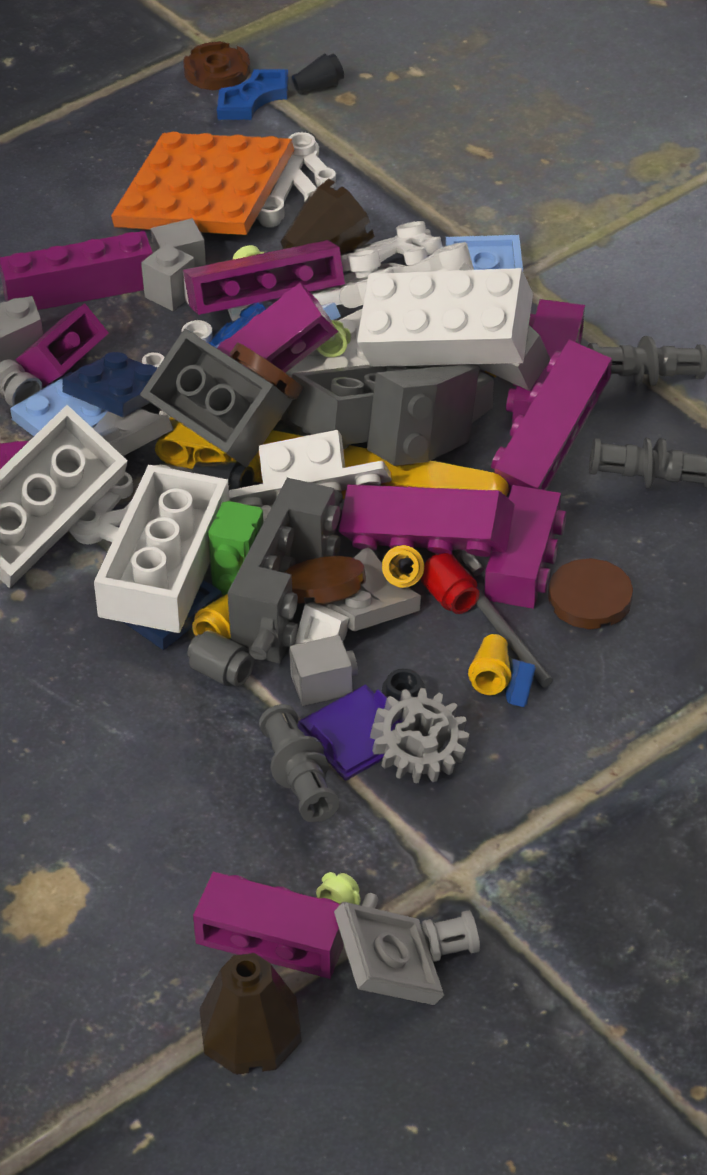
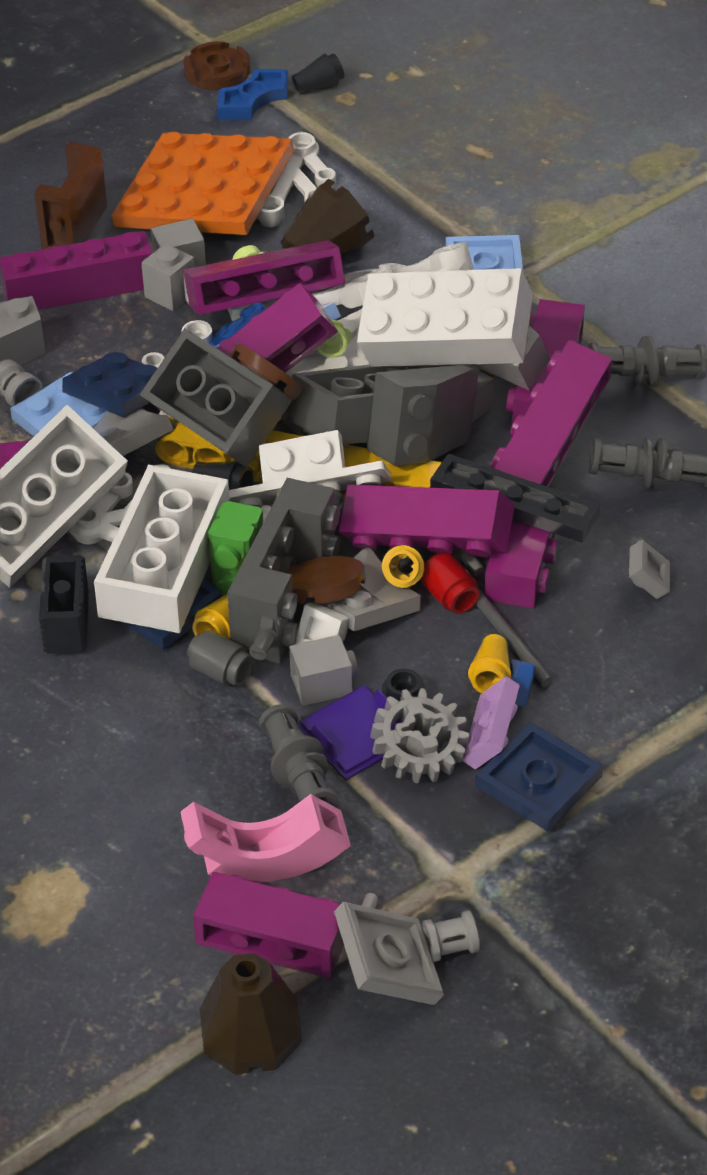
magenta brick [15,303,109,388] -> none
yellowish green plate [316,872,360,905] -> none
white plant [341,221,442,278] -> none
reddish brown tile [548,558,633,629] -> none
none -> reddish brown panel [34,142,107,250]
none -> black brick [39,555,89,654]
none -> bright pink arch [181,794,351,883]
none -> black plate [430,453,600,543]
none -> lavender plate [462,676,520,769]
none -> dark blue plate [475,722,603,832]
none -> light grey plate [629,539,670,599]

